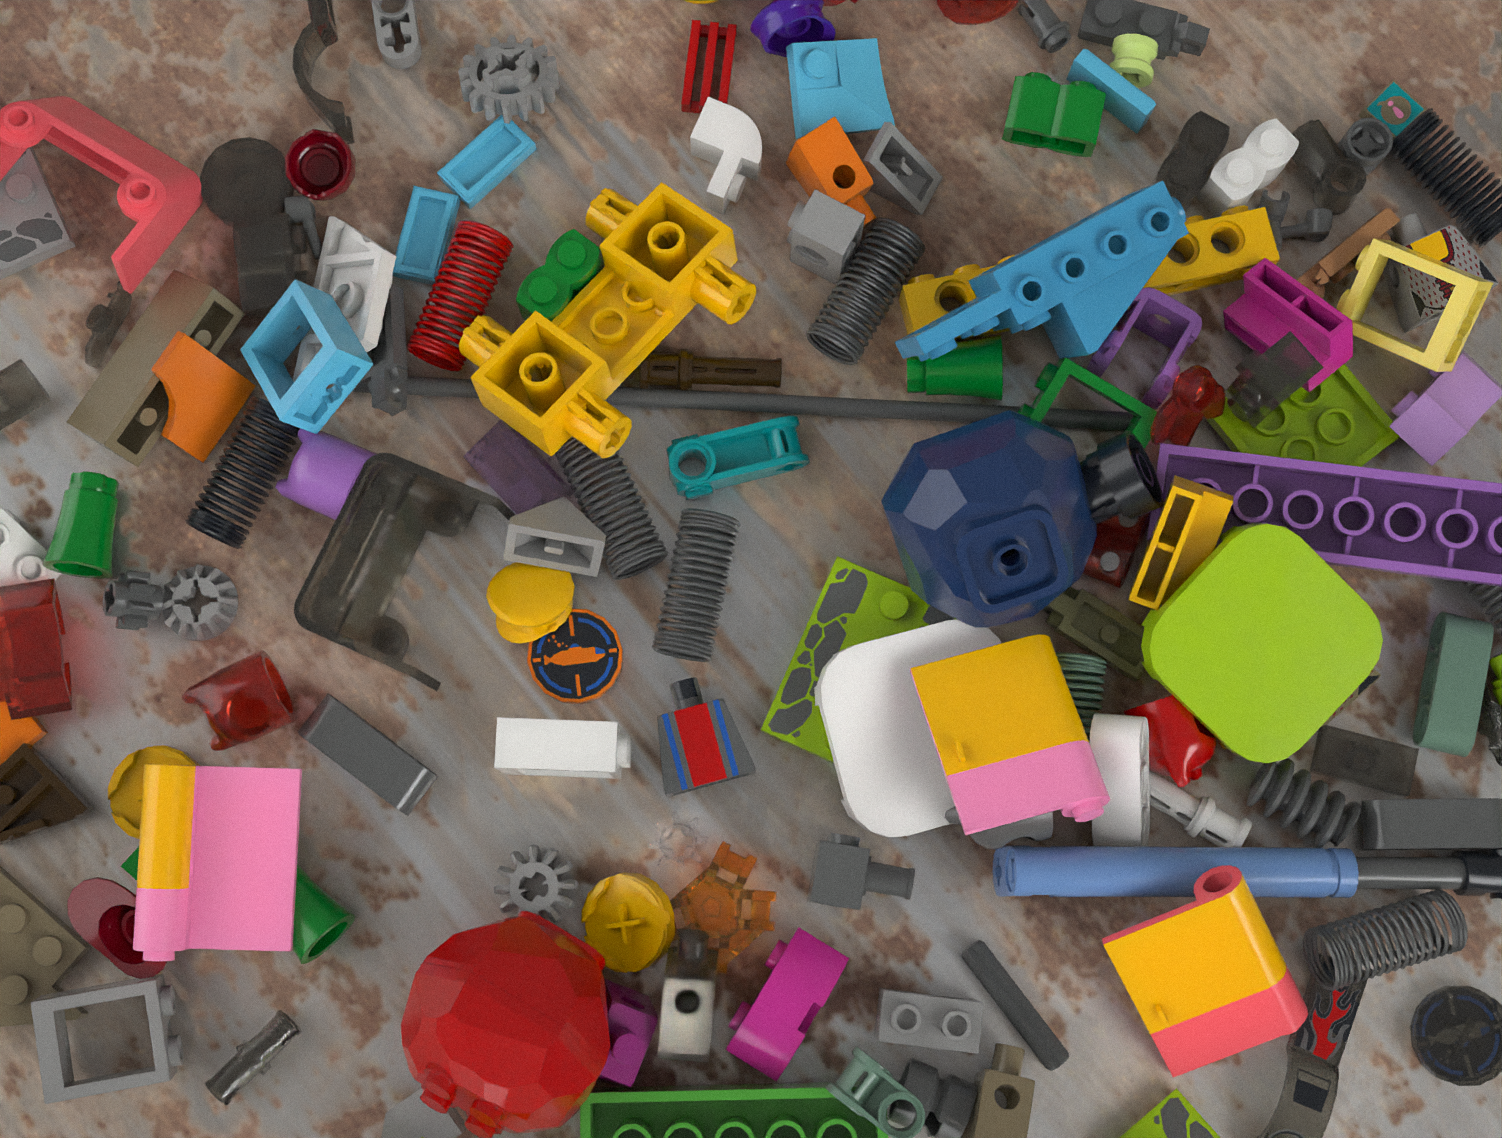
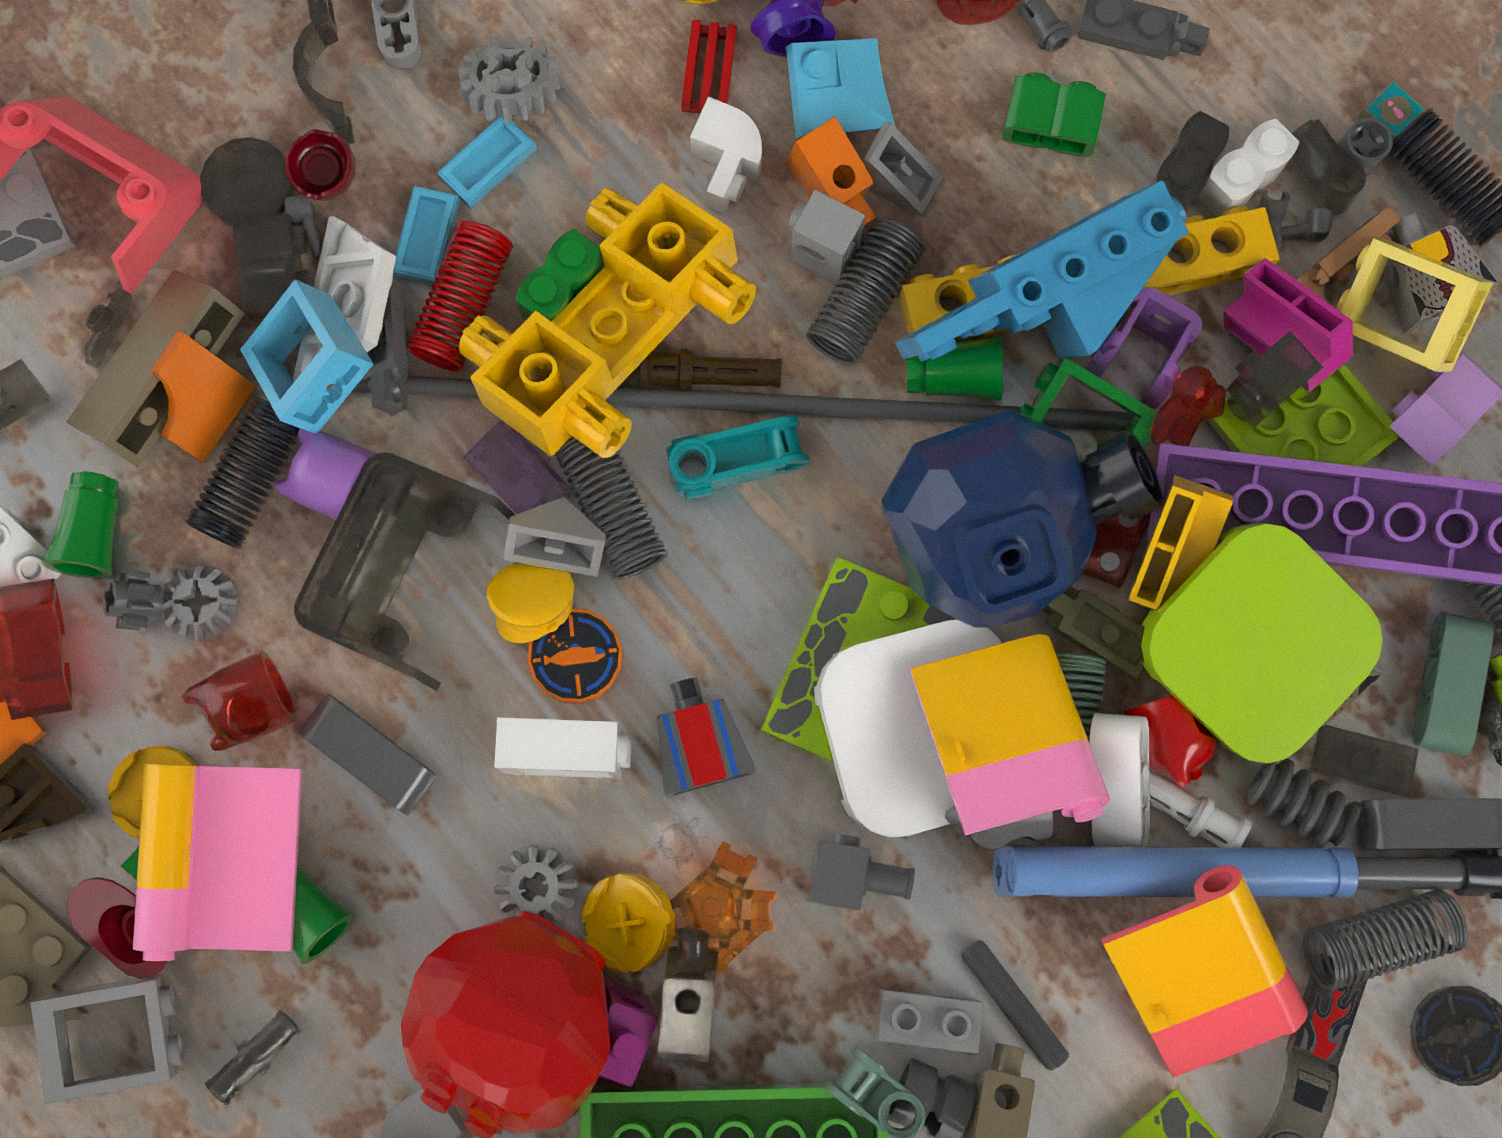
dark grey piece [652,508,741,662] -> none
dark pink brick [725,927,849,1082] -> none
medium azure tile [1066,48,1156,134] -> none
yellowish green wheel [1109,34,1158,88] -> none

